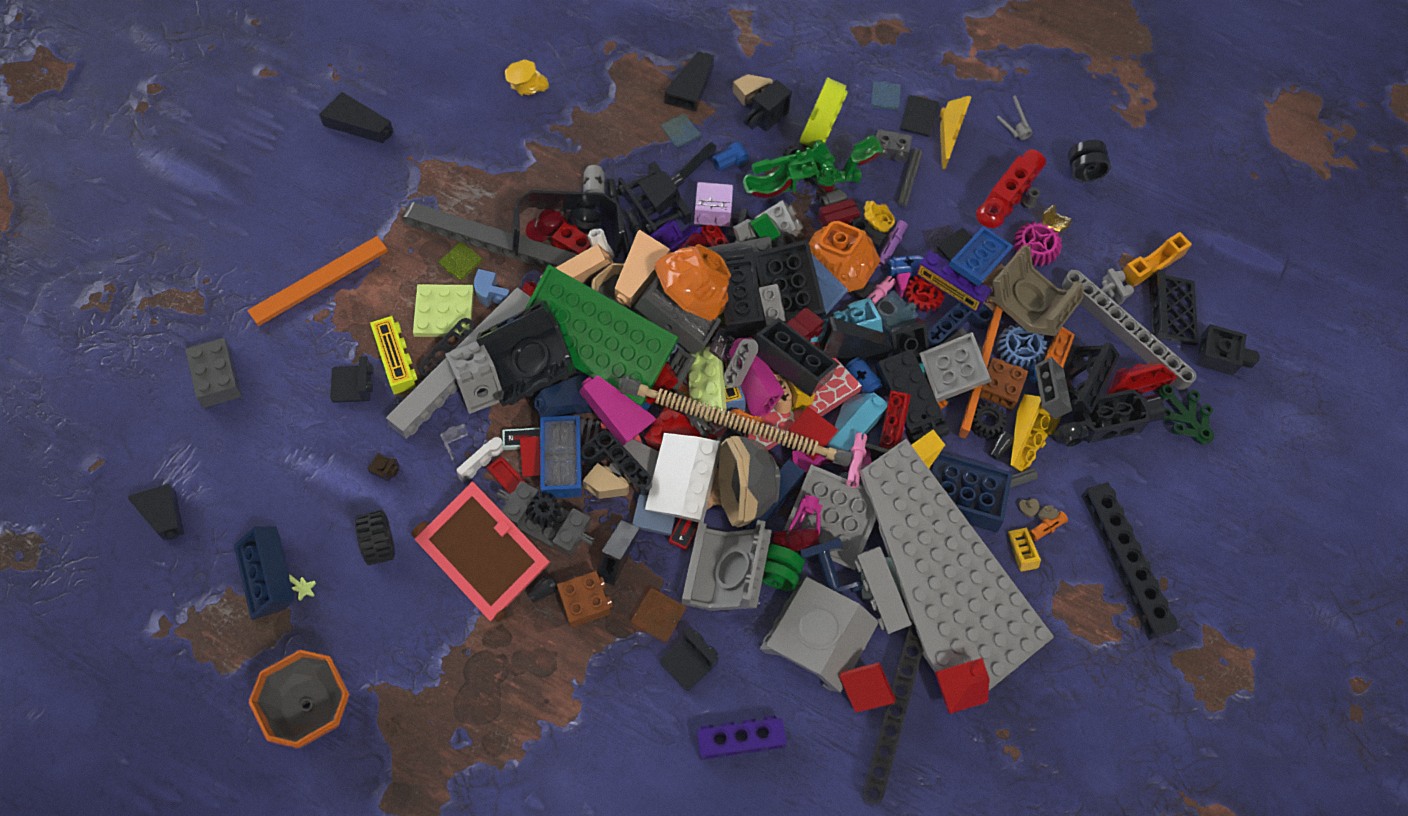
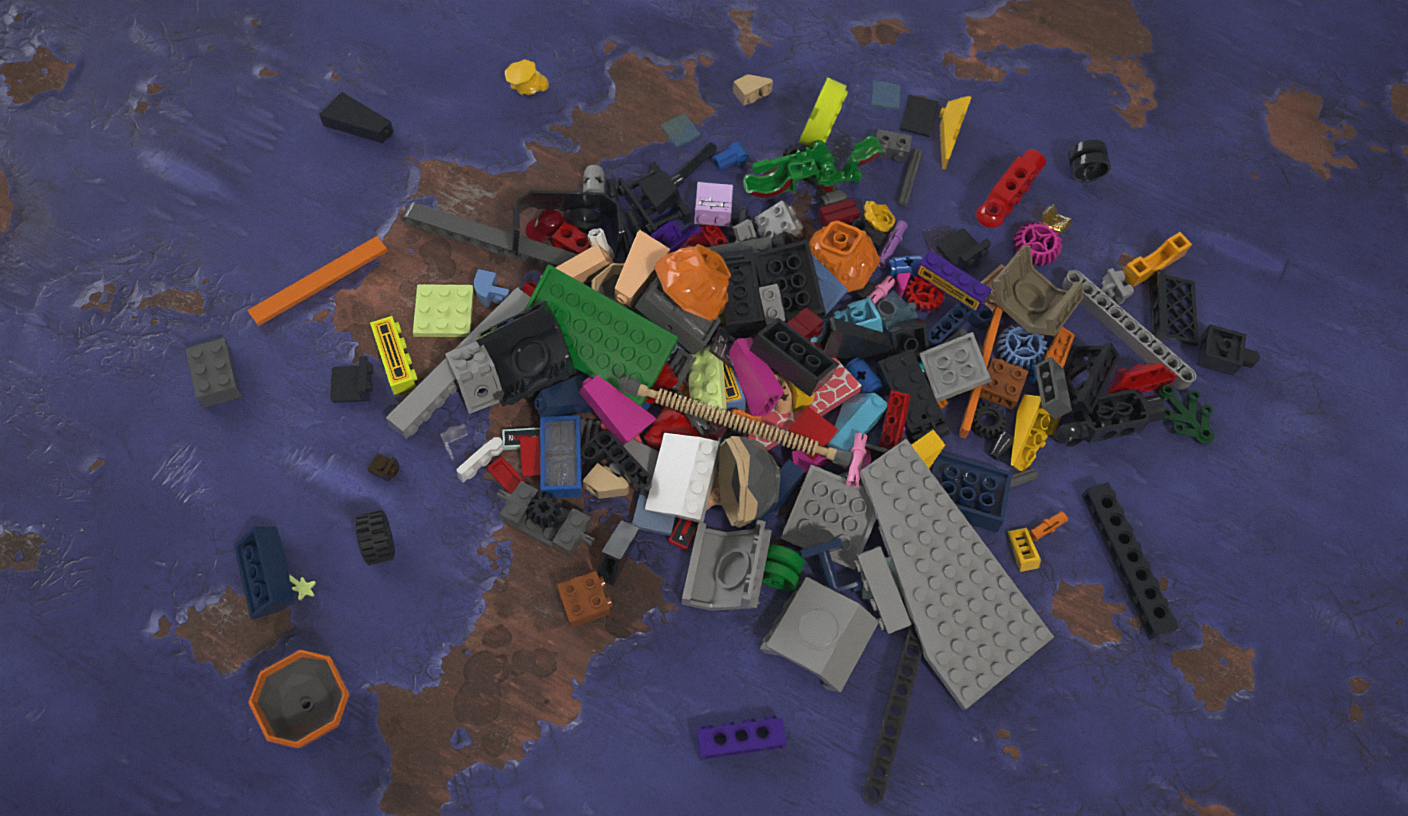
black slope [128,484,184,540] -> none
door [411,481,551,622] -> none
black beam [419,318,475,378] -> none
clear neon green piece [438,242,483,281] -> none
black cone [527,575,558,603] -> none
clear orange tile [631,587,687,644] -> none
black bracket [660,627,719,691] -> none
black slope [664,51,714,112] -> none
light grey beam [723,339,758,388] -> none
black brick [743,80,792,132] -> none
green slope [750,213,780,241] -> none
dark red brick [772,527,820,551] -> none
dark pink plant [788,495,823,535] -> none
red tile [839,662,896,713] -> none
red slope [935,658,990,714] -> none
blue plate [948,226,1013,286] -> none
light grey plant [997,96,1033,140] -> none
dark tan piece [1018,499,1040,518] -> none
dark grey pin [1023,188,1040,209] -> none
dark tan piece [1038,505,1059,520] -> none

